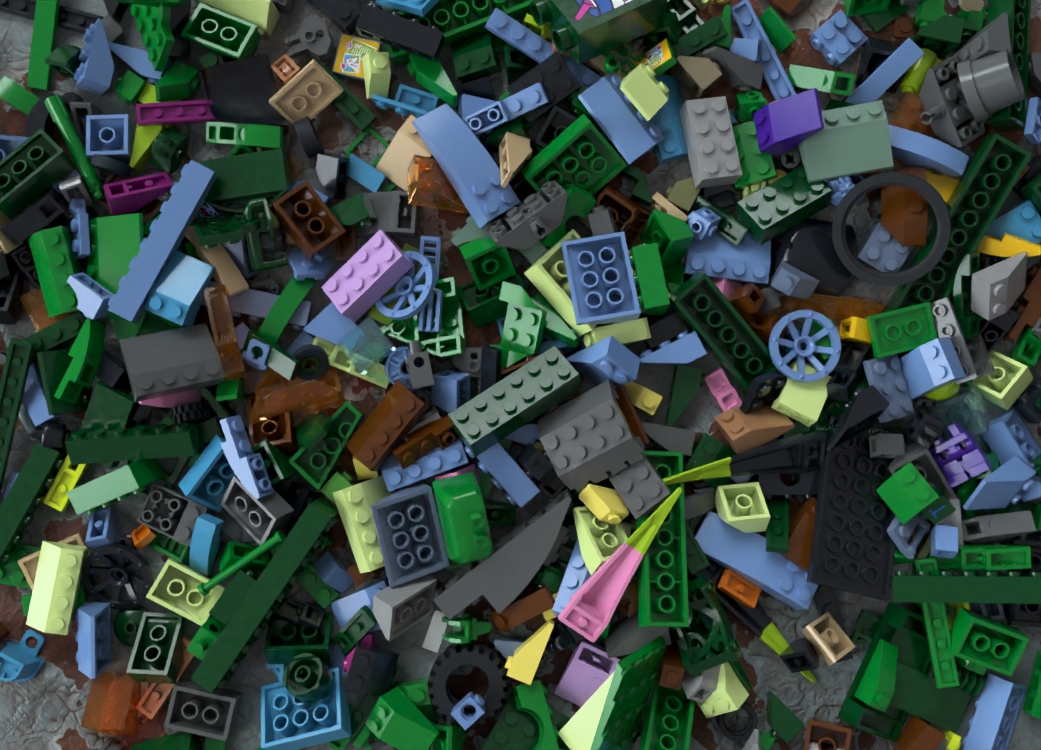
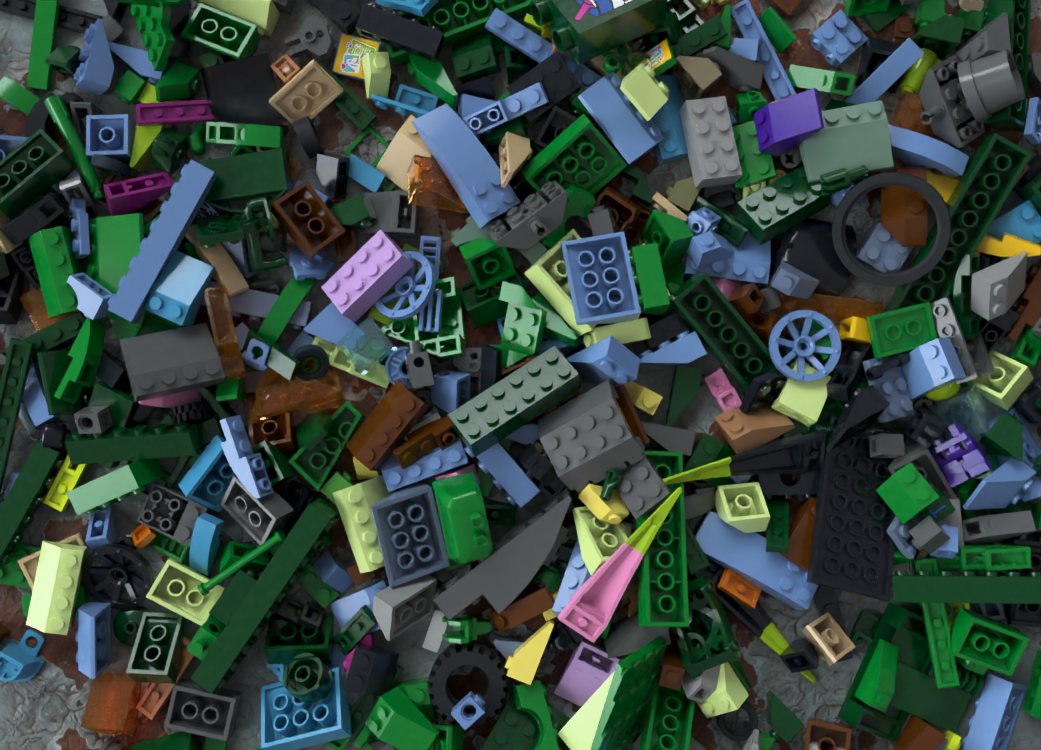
none -> dark grey brick [74,406,113,434]
none -> green arm [188,124,206,156]
none -> dark green arm [600,469,621,501]
none -> medium blue slope [687,231,735,268]
none -> dark green arm [820,165,869,196]
none -> black bar [865,352,910,381]
none -> dark grey brick [909,515,950,554]
none -> dark green slope [979,411,1023,462]

